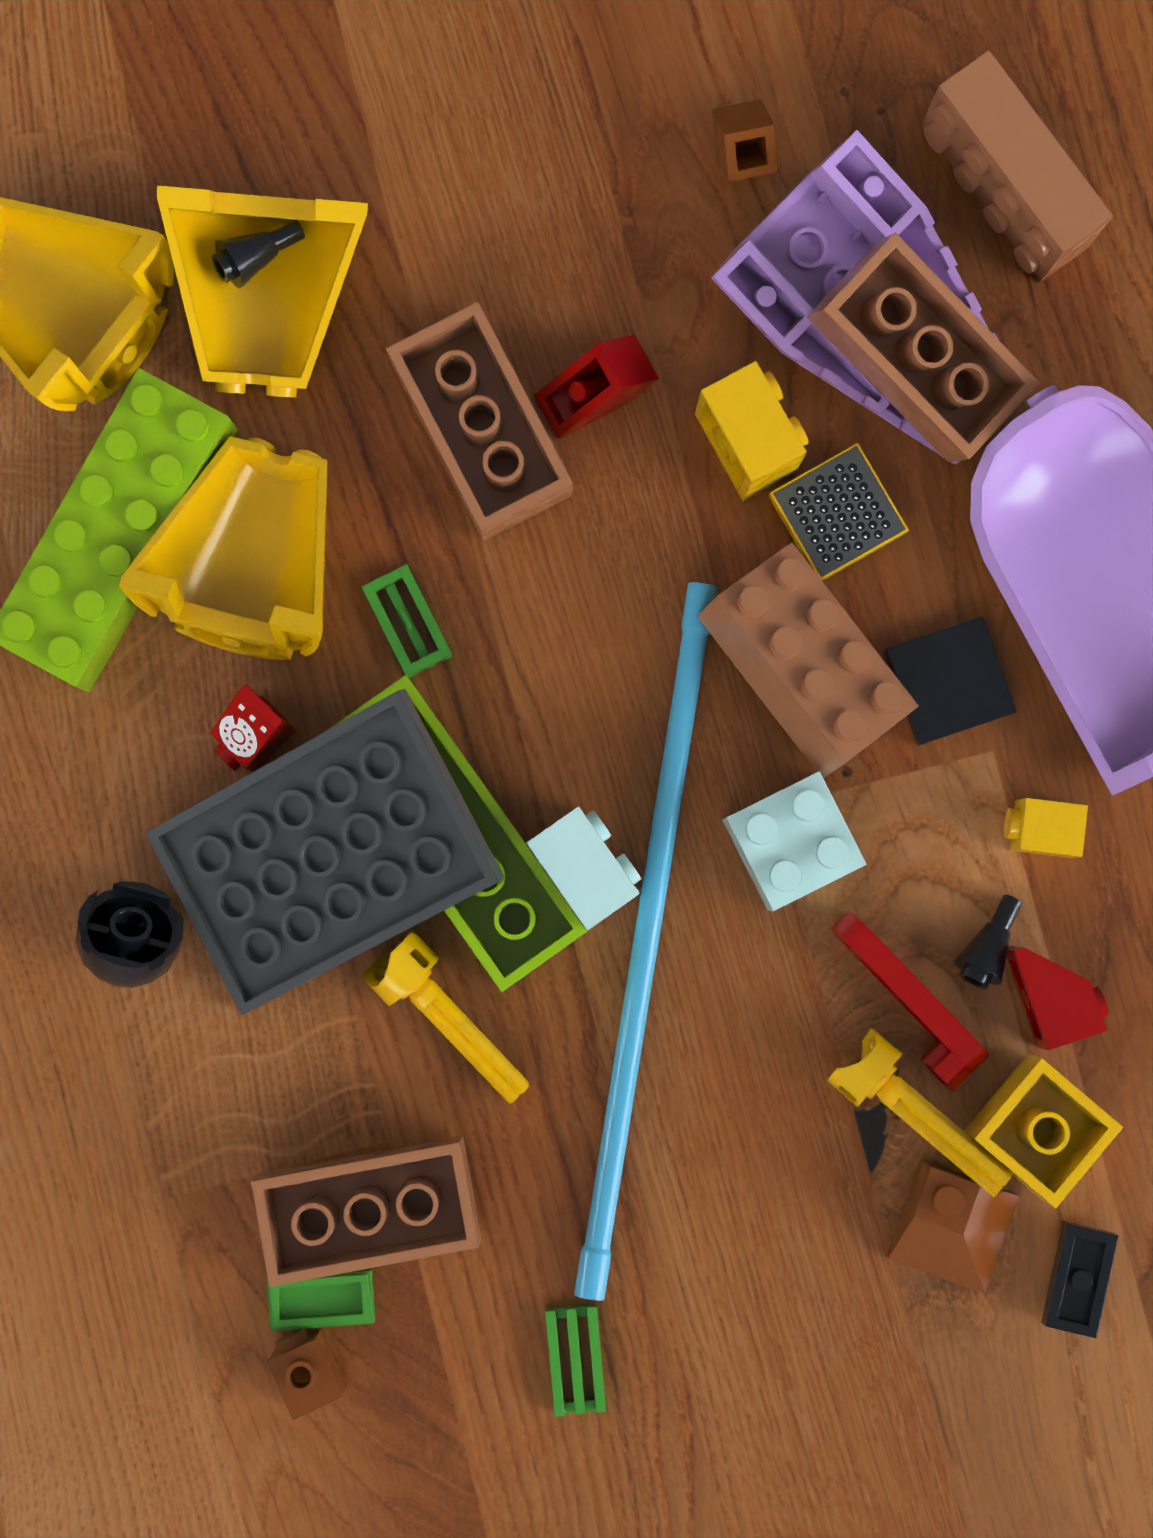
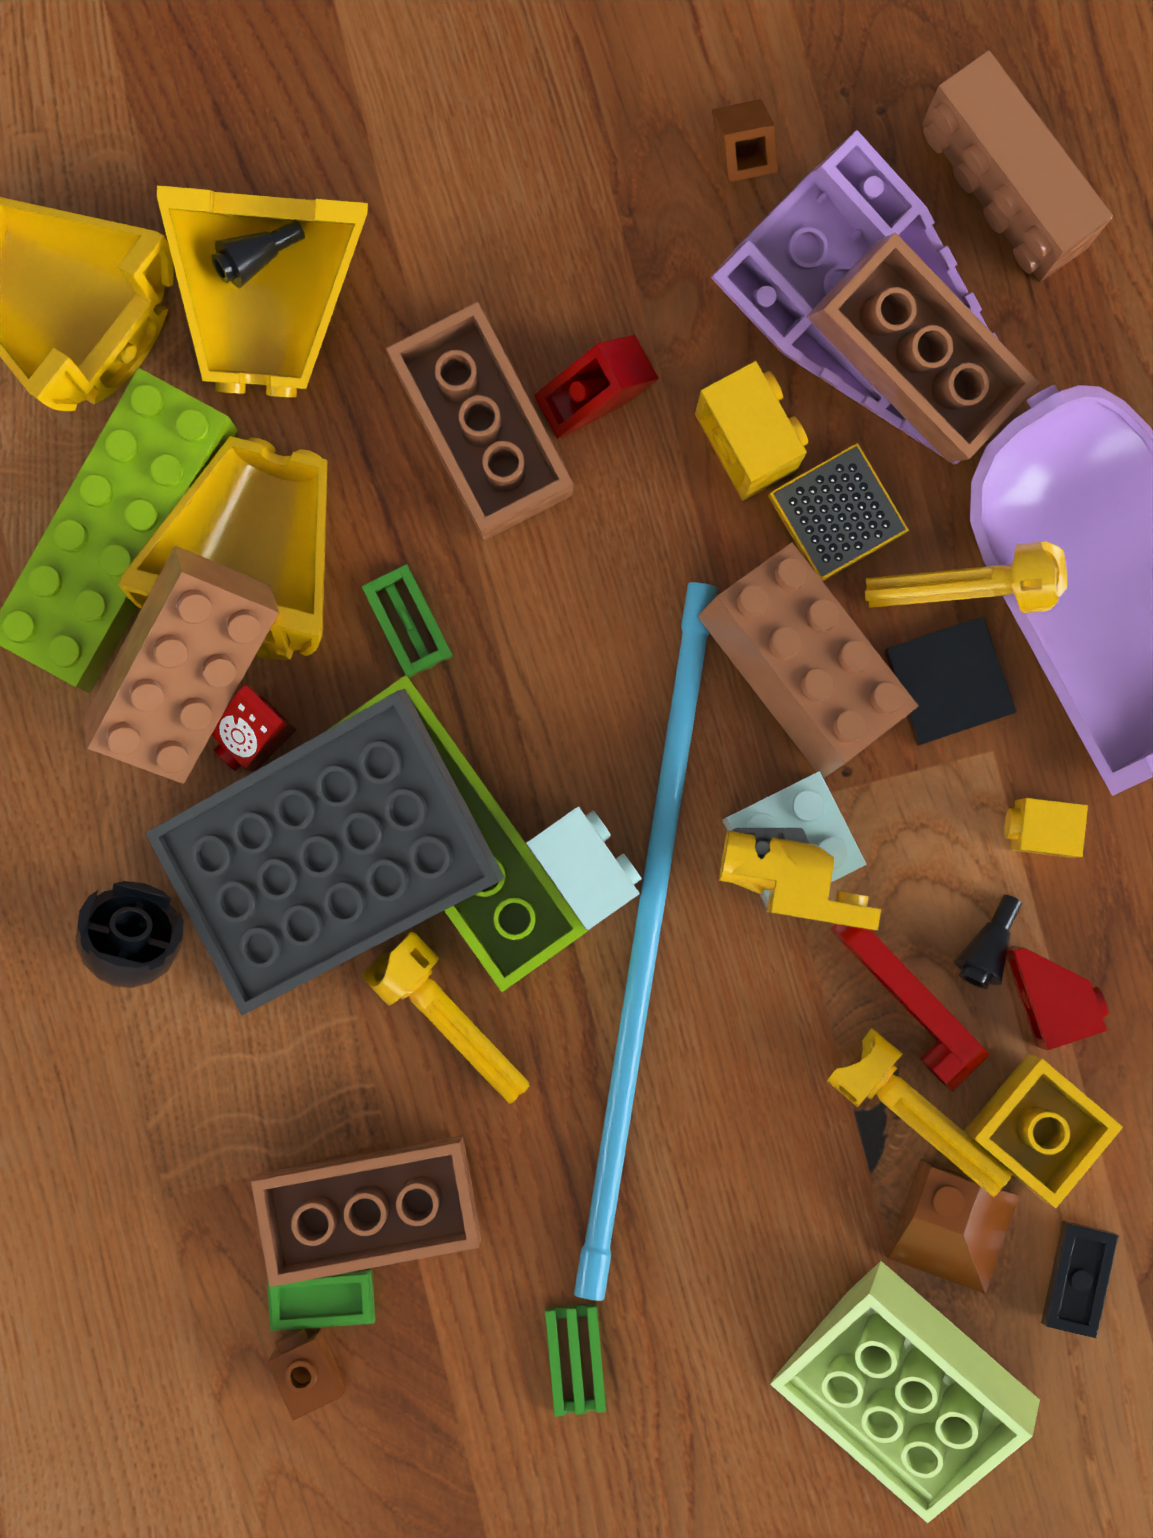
none -> nougat brick [83,545,279,784]
none -> yellow plate [719,828,881,930]
none -> yellowish green slope [770,1261,1040,1523]
none -> yellow piece [865,541,1068,613]

